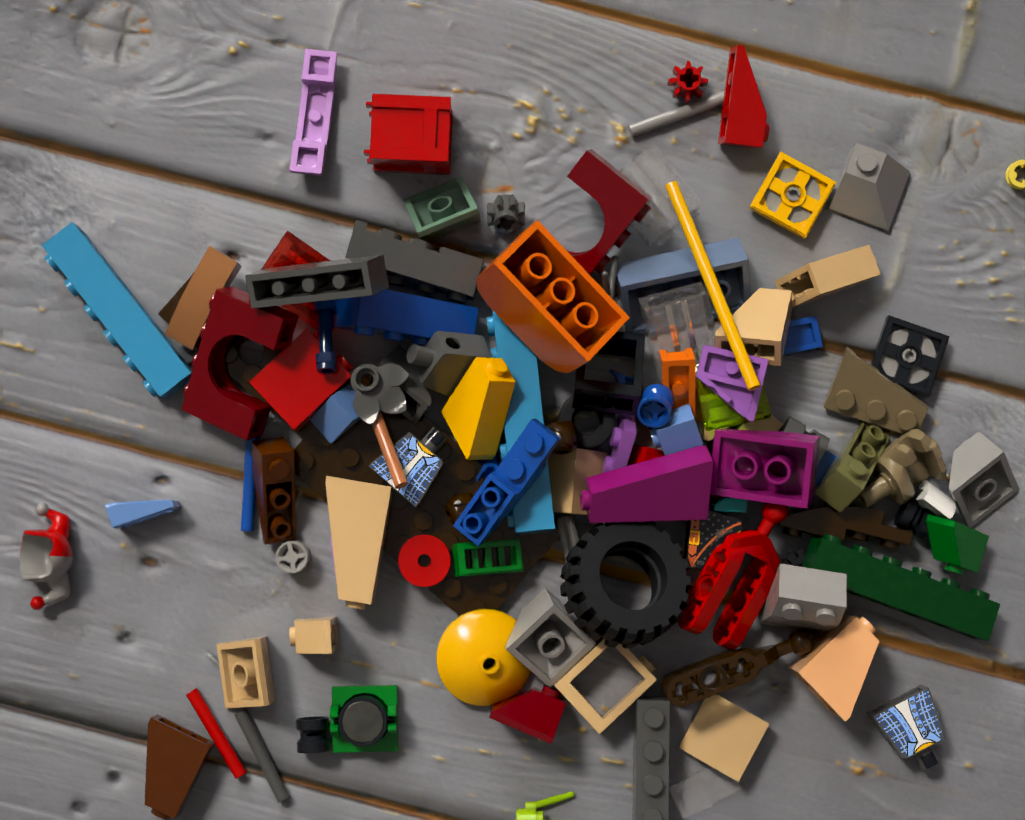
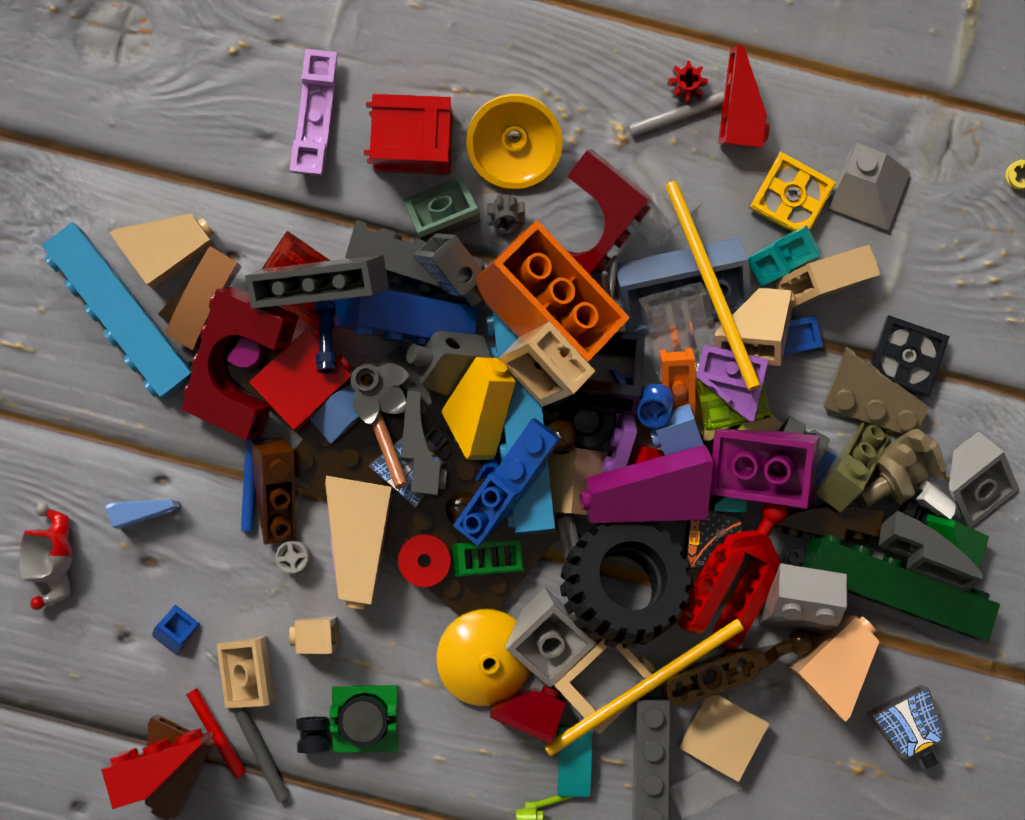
none -> red slope [101,728,213,809]
none -> tan slope [110,214,215,289]
none -> blue slope [152,604,200,655]
none -> magenta brick [228,336,265,370]
none -> dark grey slope [401,391,447,496]
none -> dark grey torso [413,233,483,306]
none -> yellow dish [466,94,563,189]
none -> tan window [498,321,595,407]
none -> yellow piece [544,619,744,757]
none -> teal slope [557,725,592,797]
none -> teal slope [748,225,822,287]
none -> dark grey slope [878,511,983,592]

